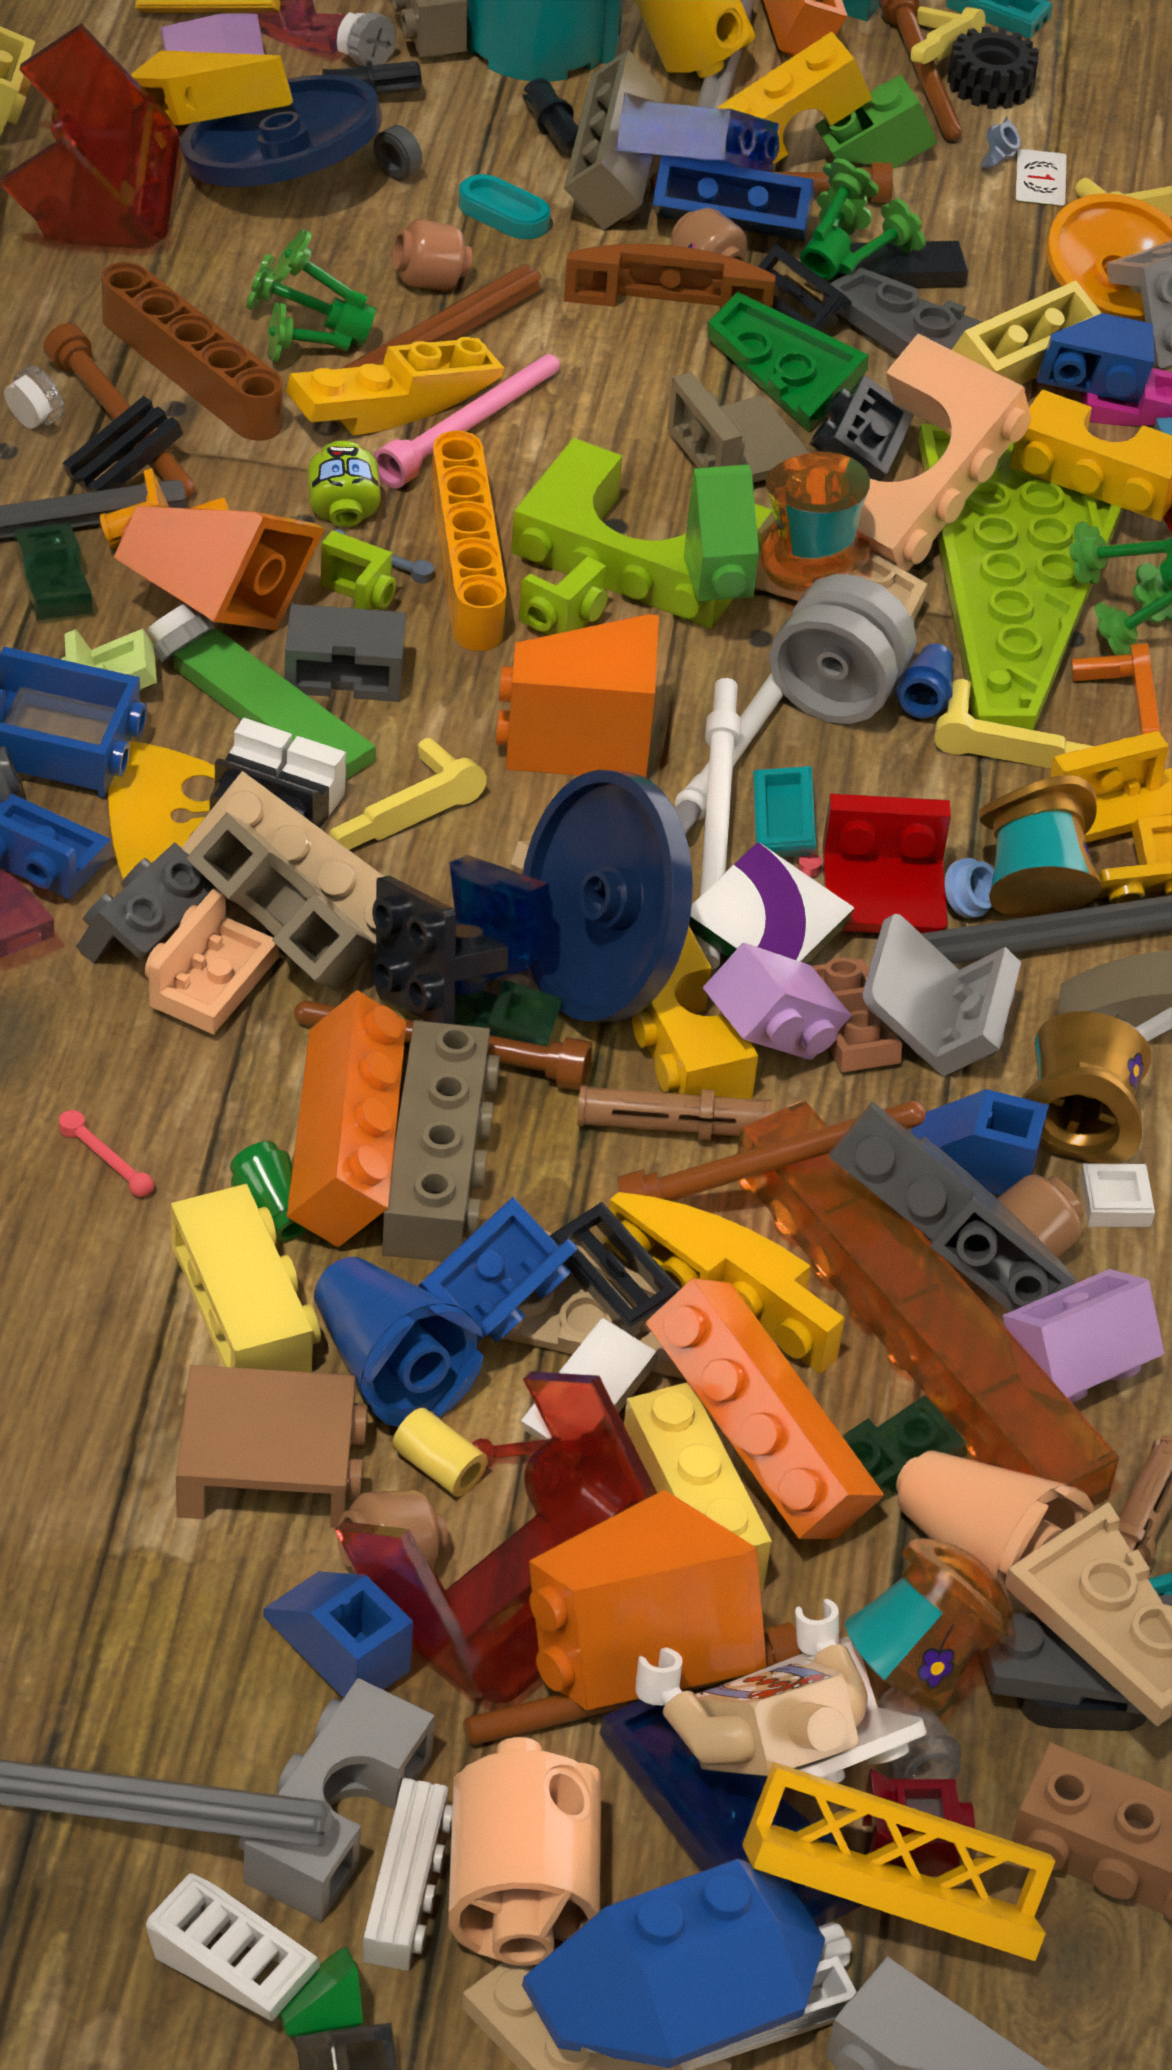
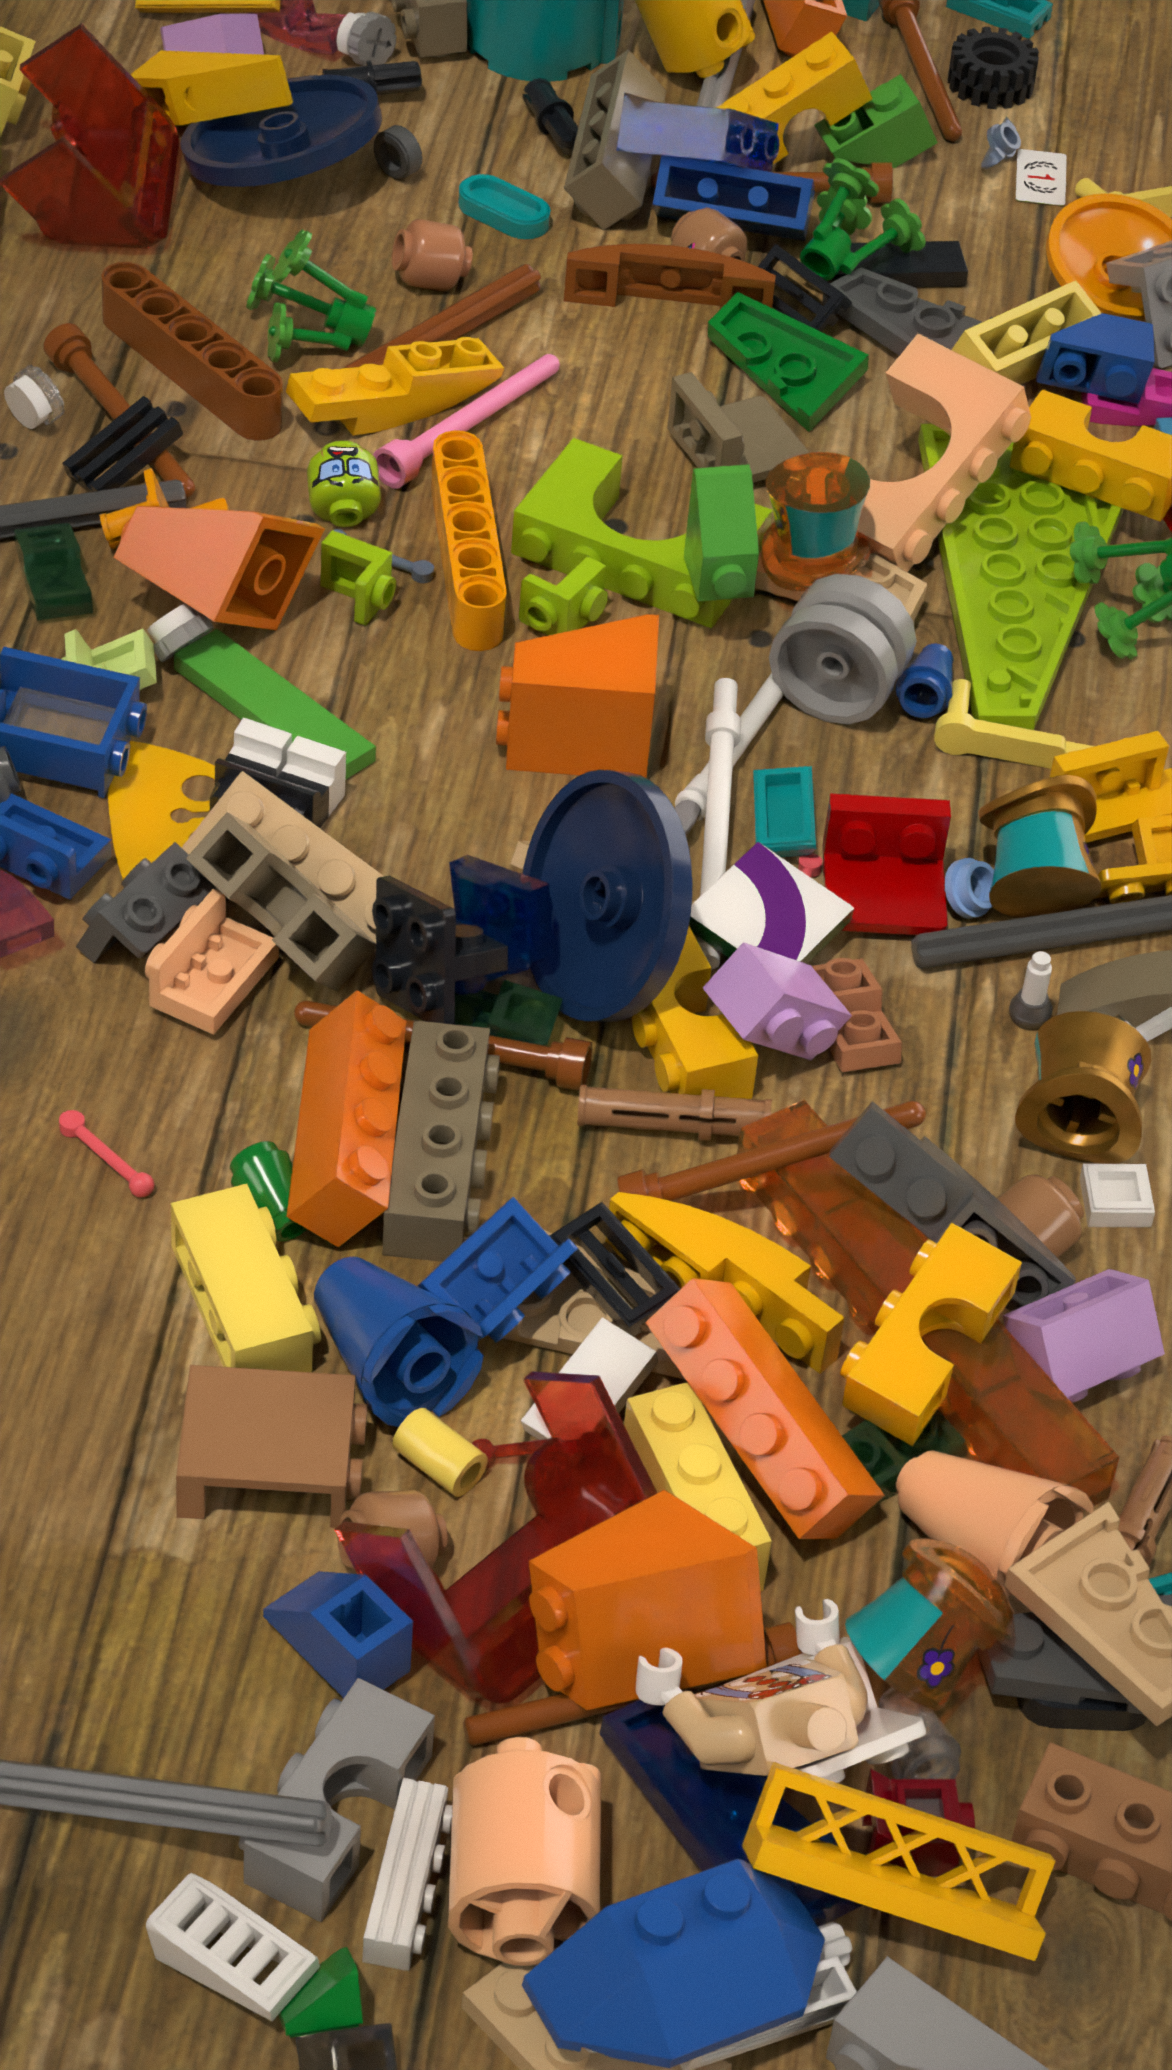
dark grey brick [284,604,406,702] -> none
light yellow piece [329,738,487,850] -> none
black bracket [809,375,914,481] -> none
light grey bracket [863,914,1021,1077] -> none
light yellow piece [910,6,985,64] -> none
blue slope [911,1089,1049,1195] -> none
orange piece [1071,643,1165,769] -> none
none -> yellow arch [840,1222,1022,1446]
none -> piece [1009,951,1053,1030]

